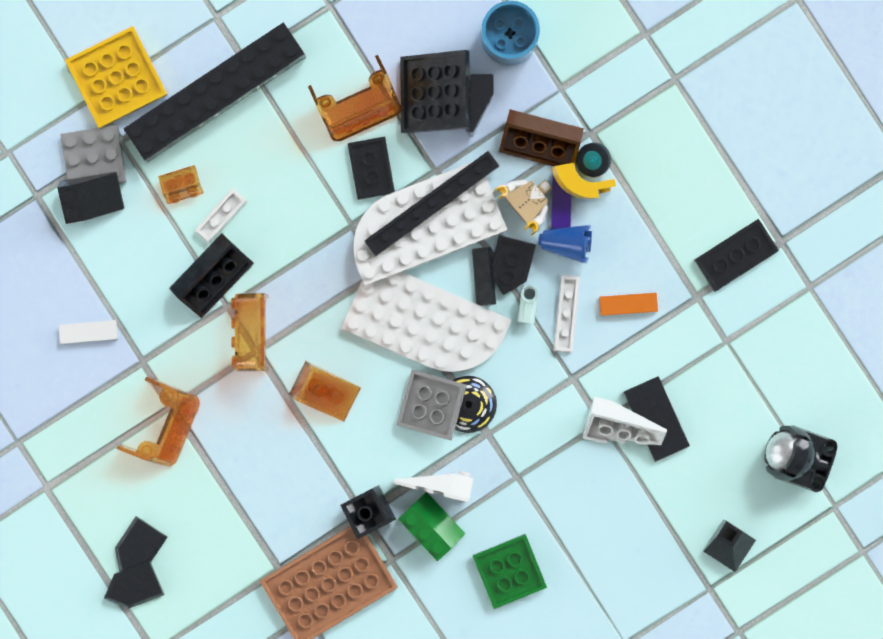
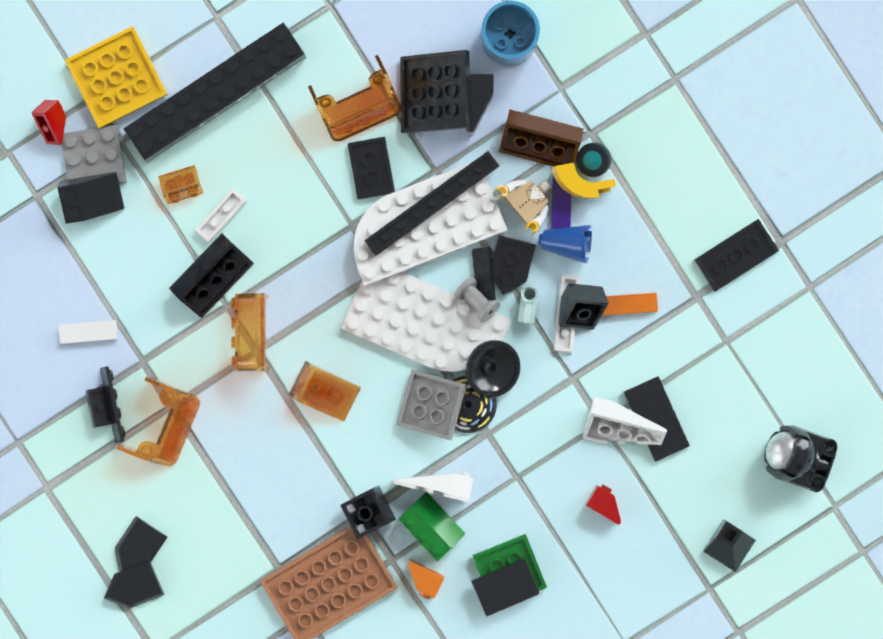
none -> red slope [31,100,66,145]
none -> black bracket [85,366,125,443]
none -> orange slope [408,559,445,599]
none -> light grey piece [454,277,500,323]
none -> black dish [466,340,521,397]
none -> black tile [471,558,540,617]
none -> black slope [559,283,609,330]
none -> red slope [585,484,621,525]

